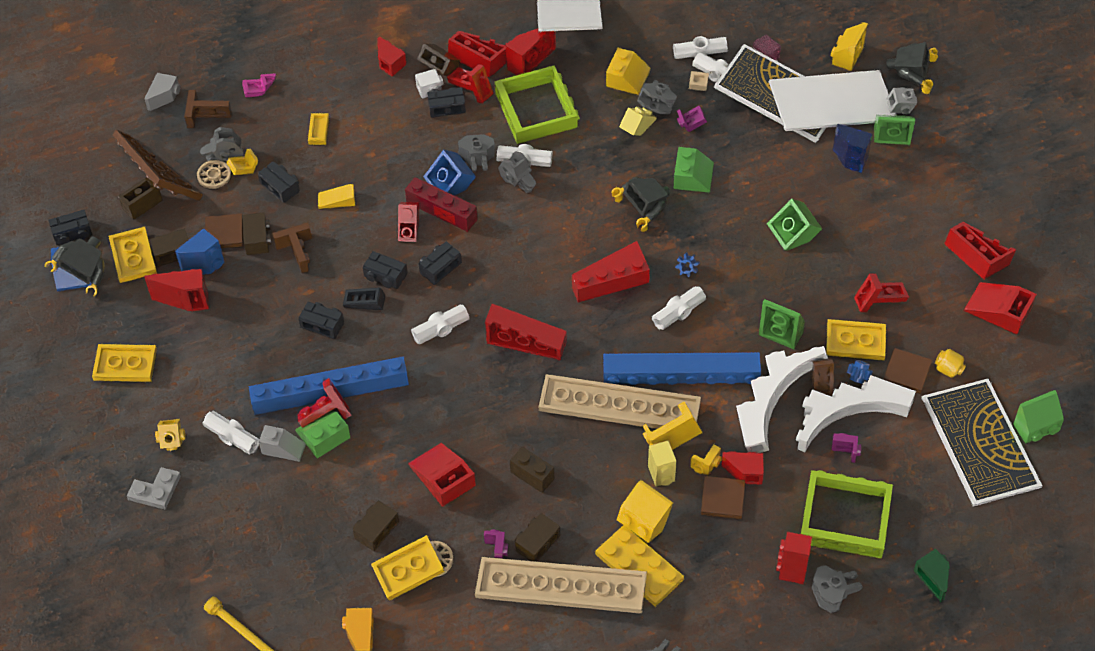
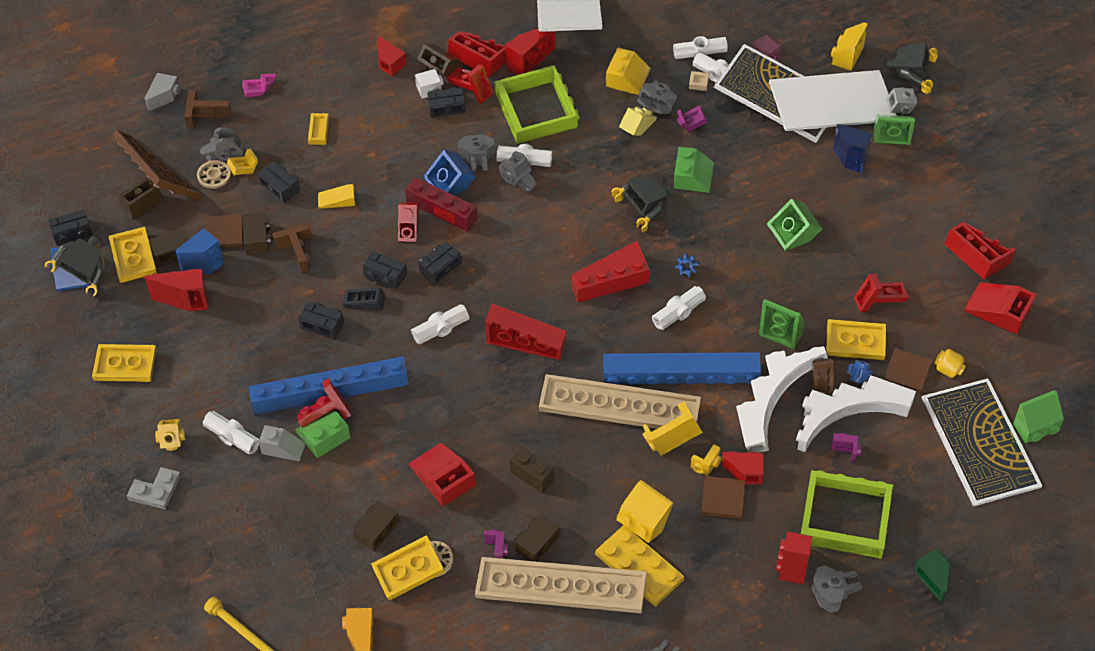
light yellow brick [648,441,676,486] -> none

